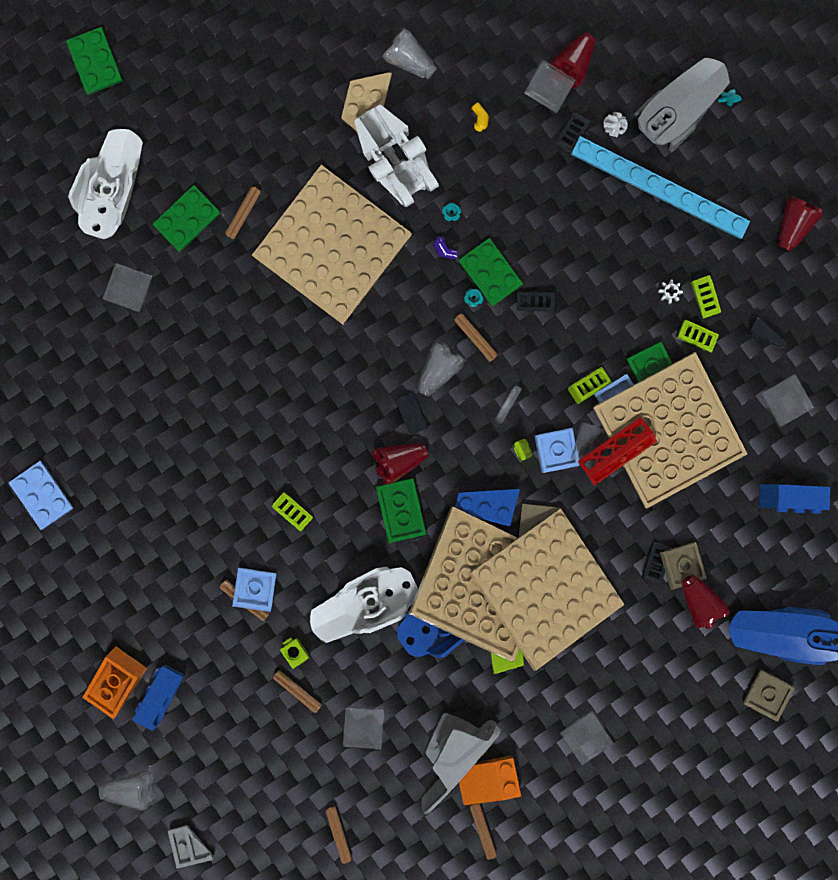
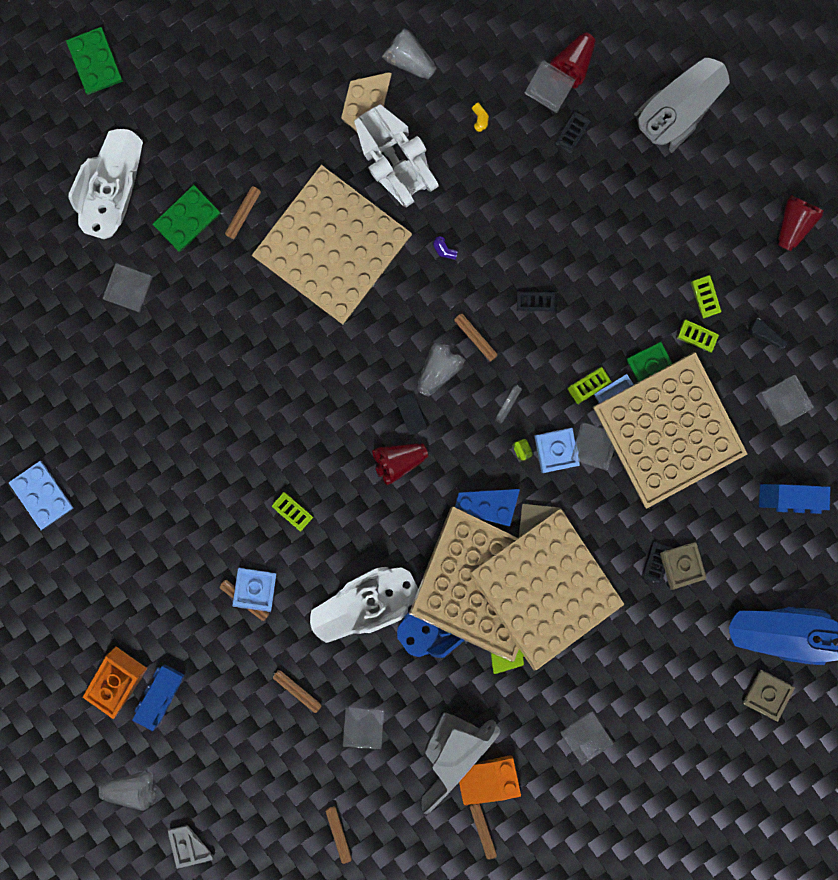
lime brick [280,638,310,669] -> none
green plate [376,479,426,543] -> none
teal plate [442,203,461,221] -> none
green plate [459,238,523,307] -> none
teal plate [464,288,483,307] -> none
medium azure plate [571,136,750,239] -> none
red fence [577,417,658,486] -> none
white gear [604,112,628,137] -> none
white gear [658,280,683,304] -> none
dark red cone [681,574,730,629] -> none
teal plant [718,89,741,106] -> none

